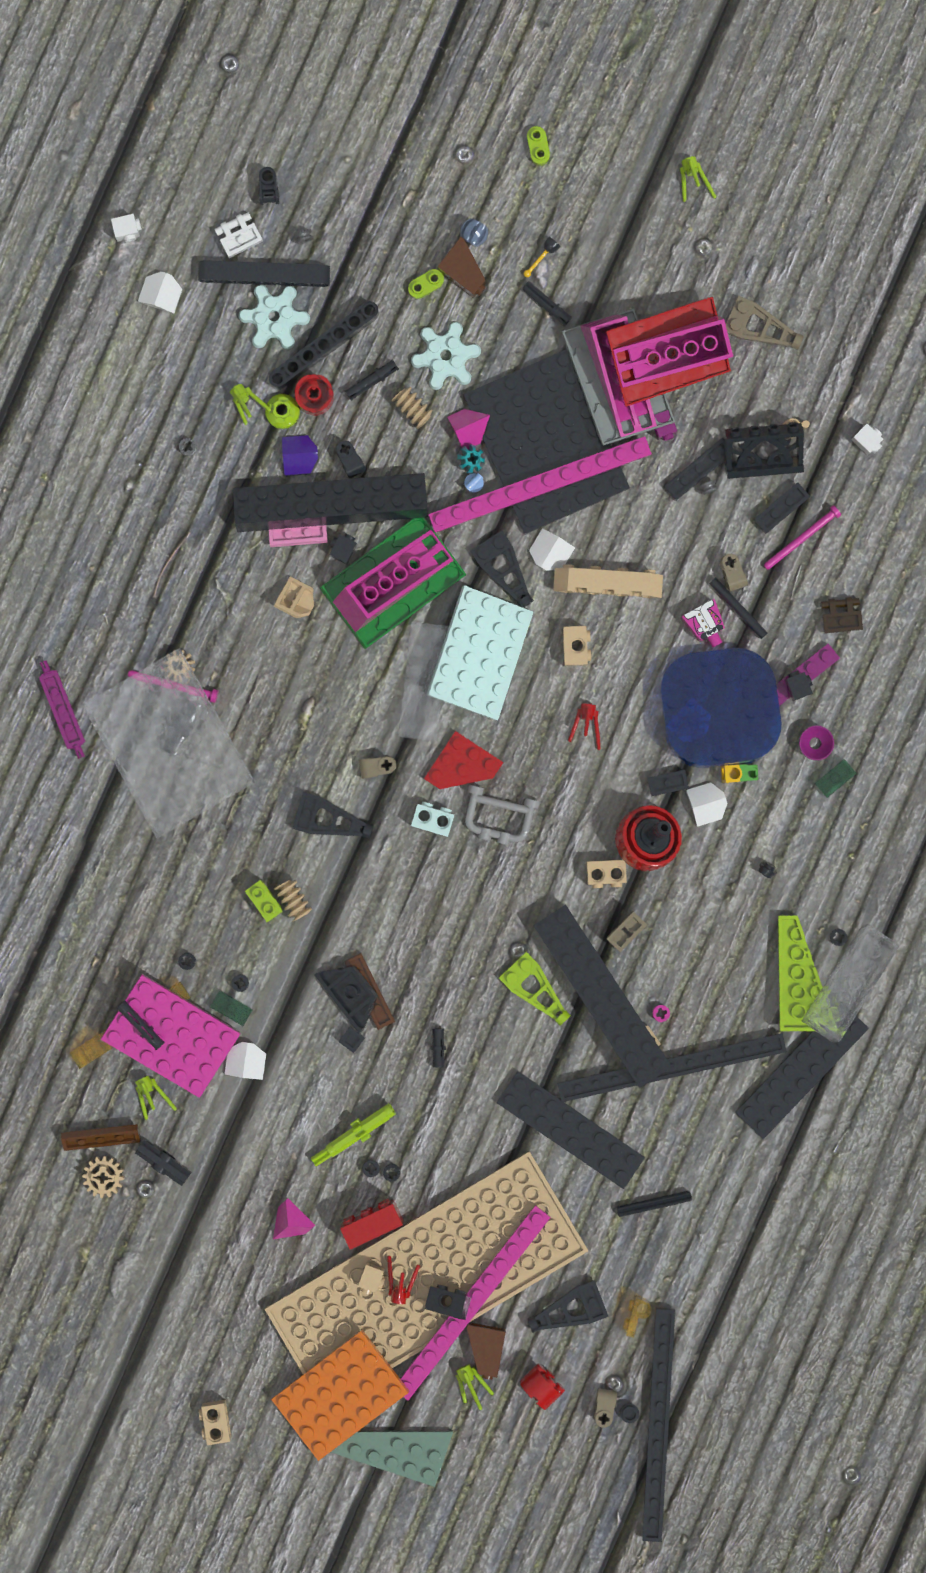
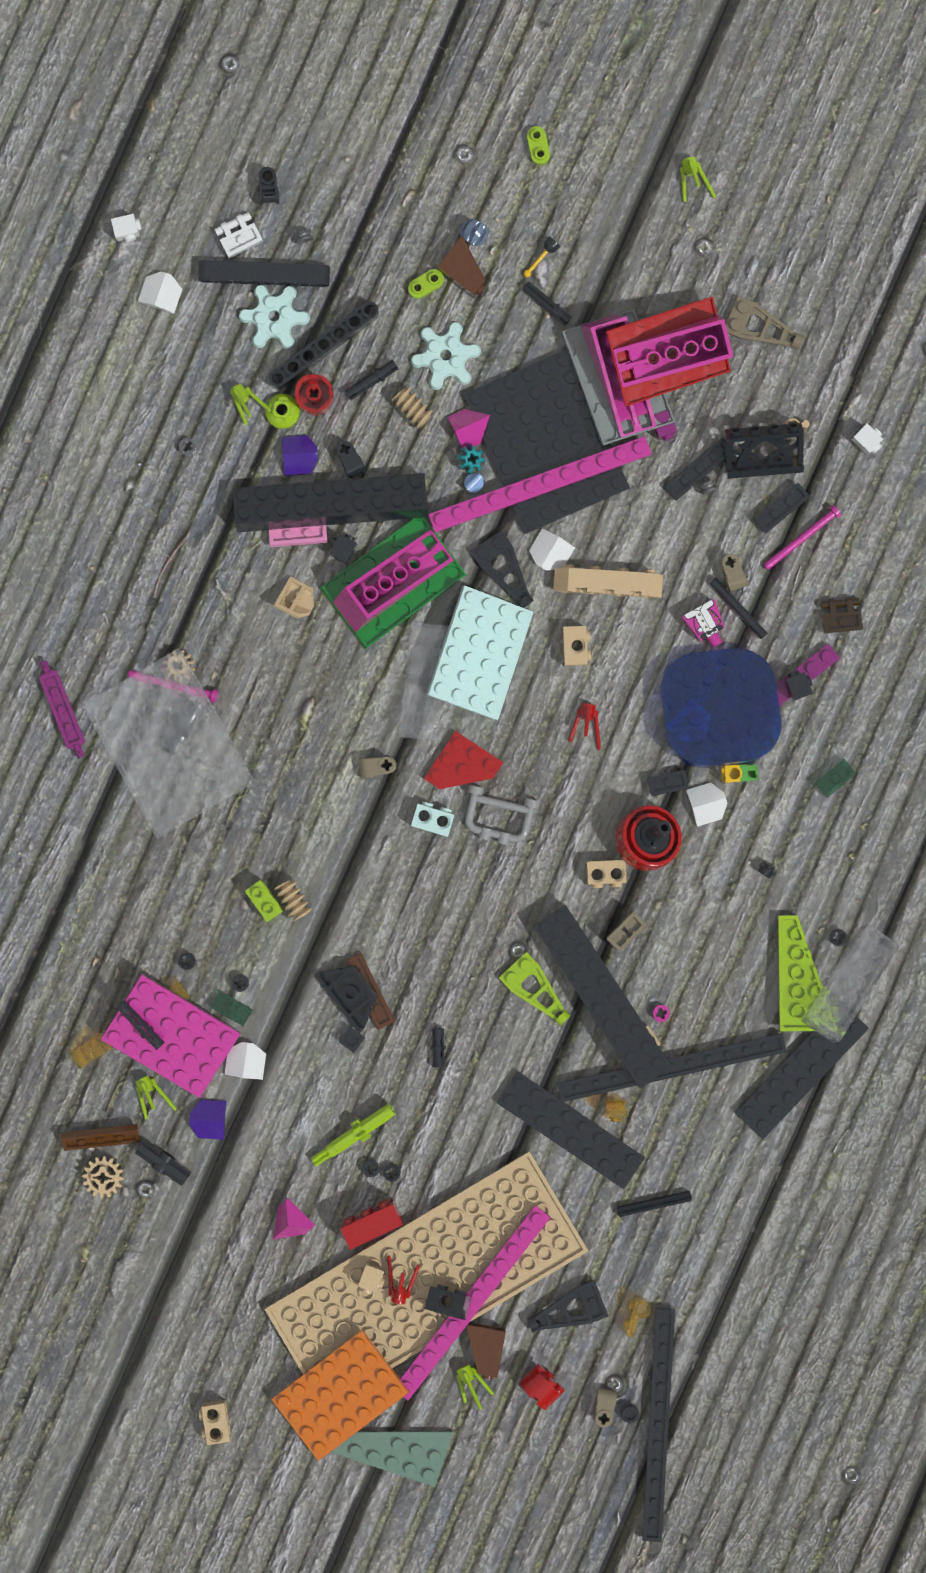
black plate [292,792,374,839] -> none
magenta piece [799,725,834,761] -> none
none -> dark purple slope [189,1099,227,1140]
none -> clear yellow plate [605,1099,627,1122]

